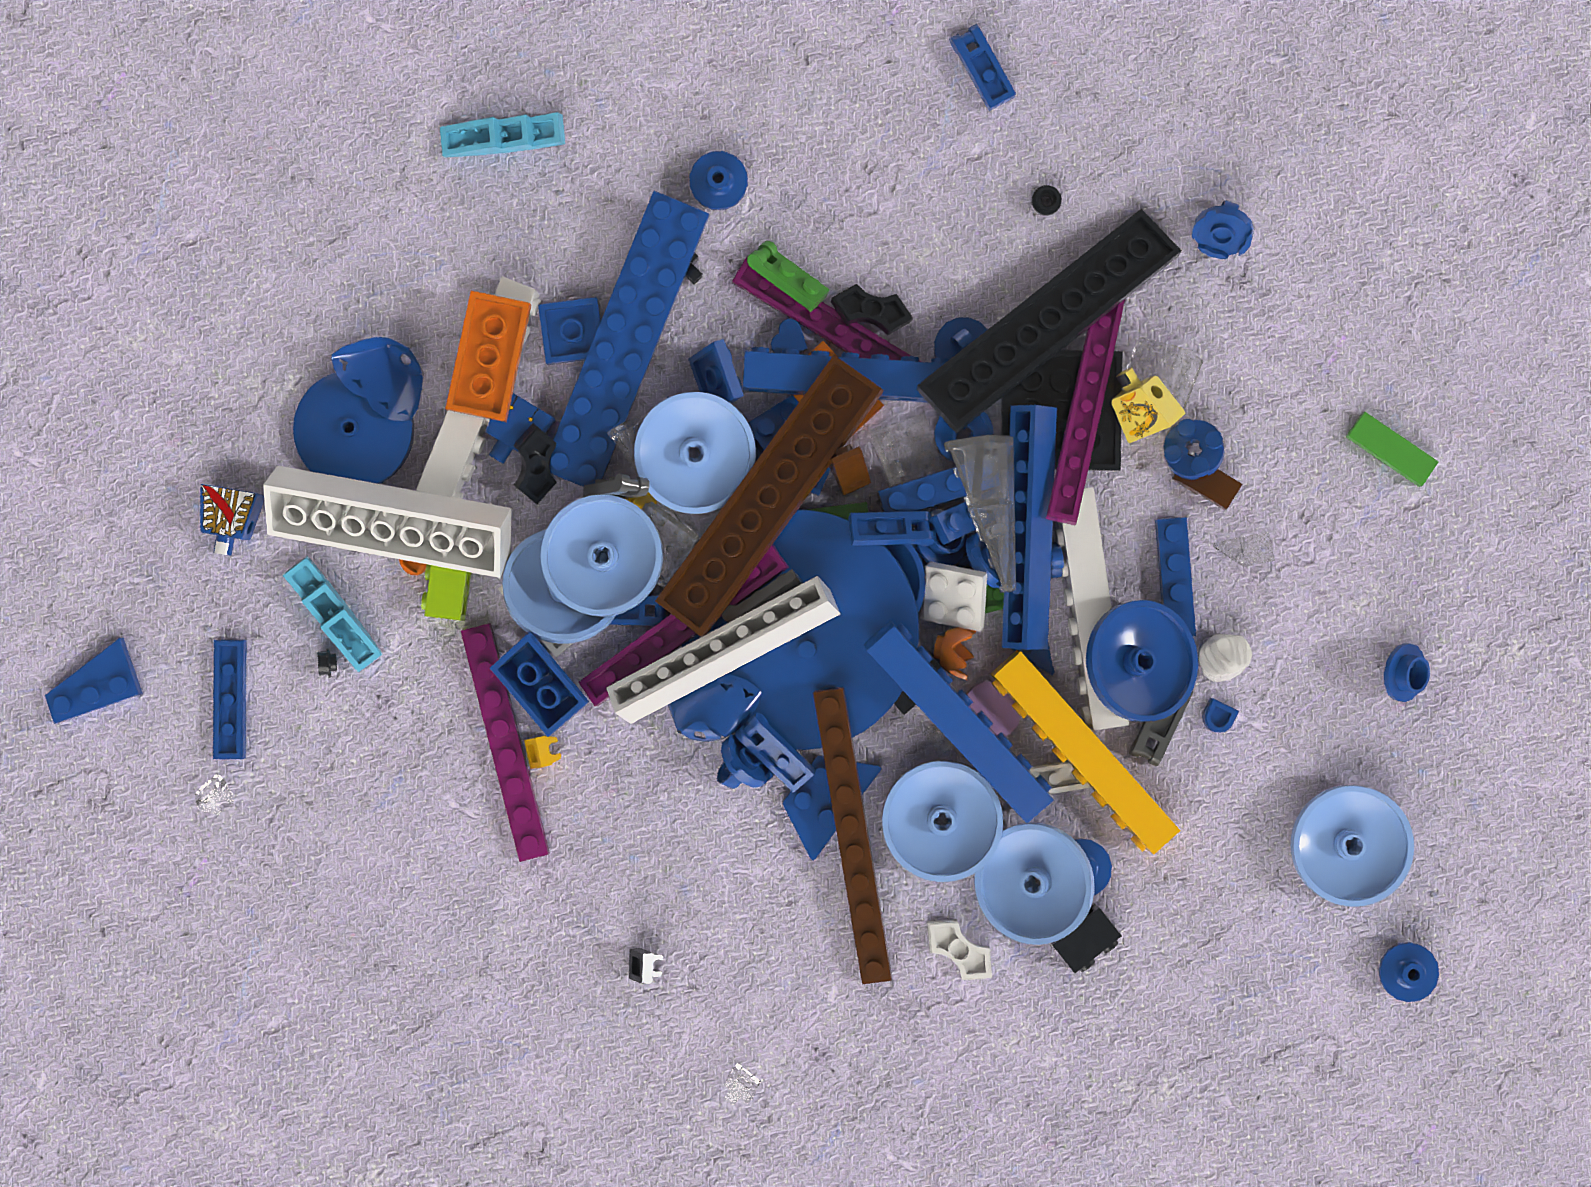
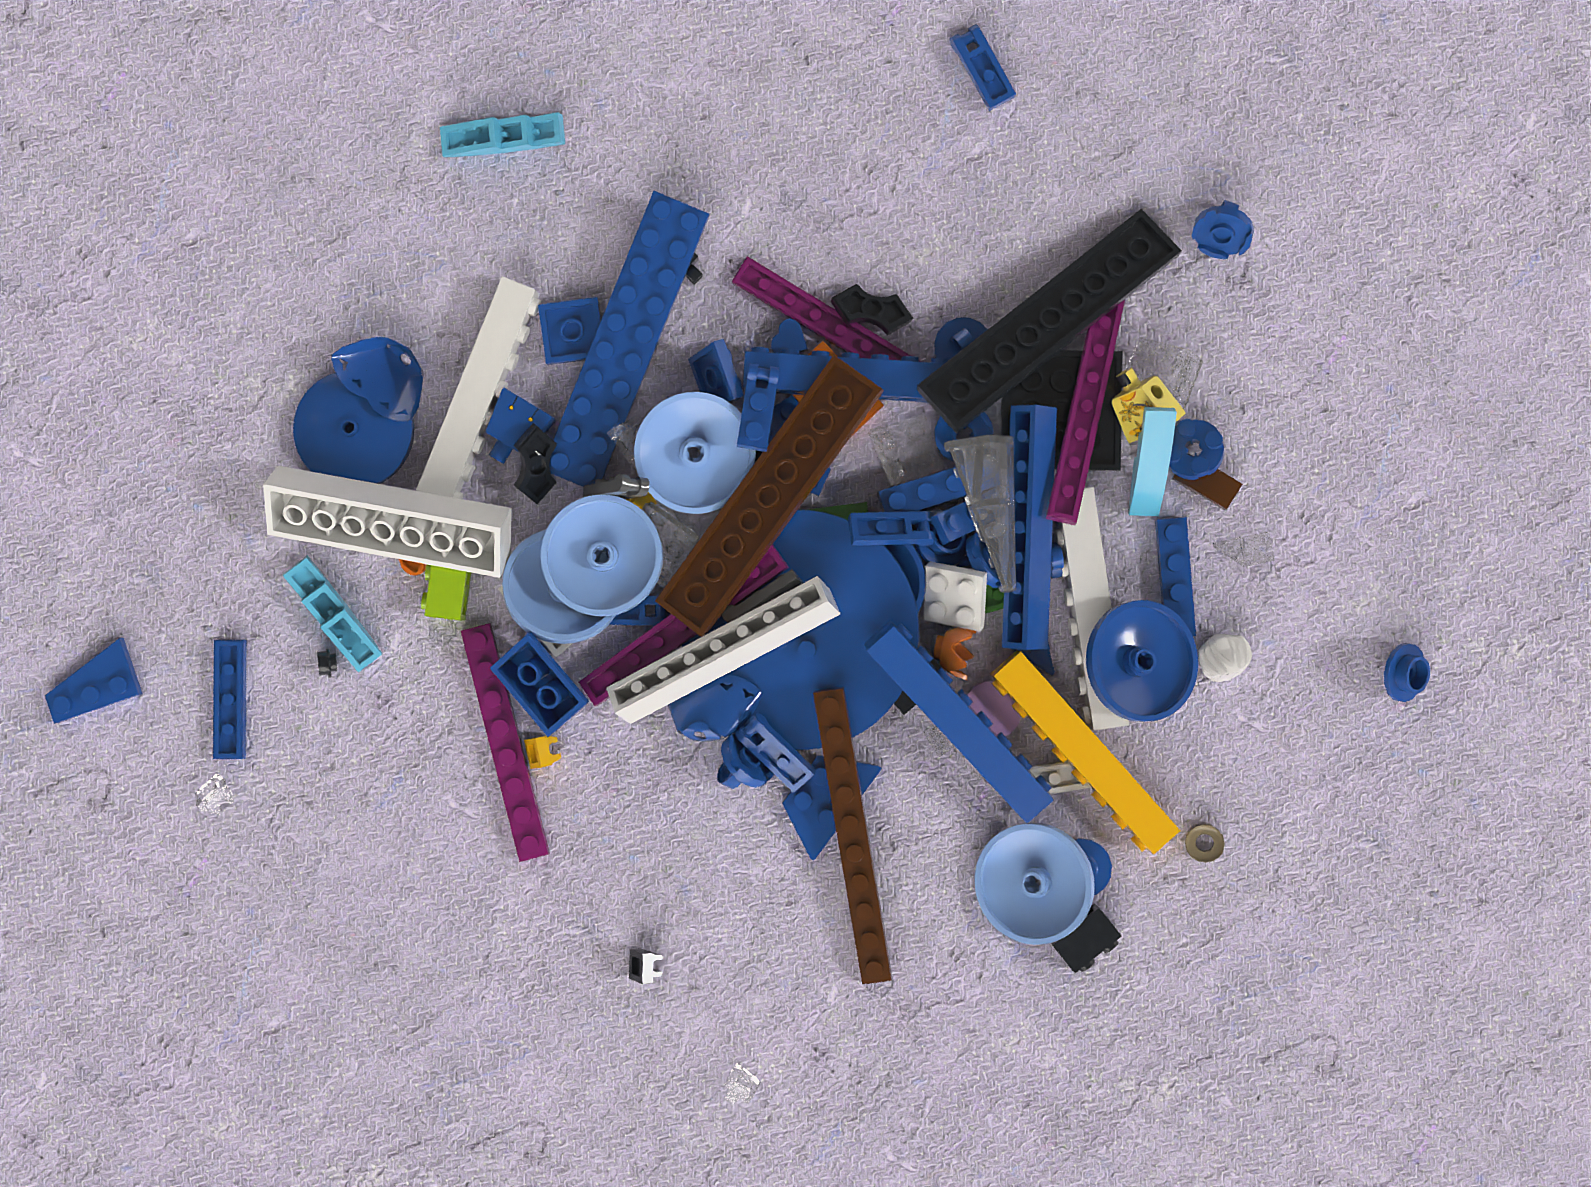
torso [200,484,265,556] -> none
orange plate [445,291,532,423] -> none
blue piece [689,151,748,210] -> none
bright green plate [747,241,830,312] -> none
reddish brown slope [829,444,871,496] -> none
light blue dish [882,760,1003,882] -> none
white tile [927,919,992,980] -> none
black plate [1032,185,1062,216] -> none
dark grey plate [1129,691,1193,767] -> none
blue tile [1202,698,1239,733] -> none
light blue dish [1290,785,1414,907] -> none
bright green tile [1346,412,1439,487] -> none
blue piece [1378,942,1439,1002] -> none
none -> blue plate [737,363,780,452]
none -> medium azure slope [1128,407,1177,516]
none -> dark tan piece [1185,823,1225,863]

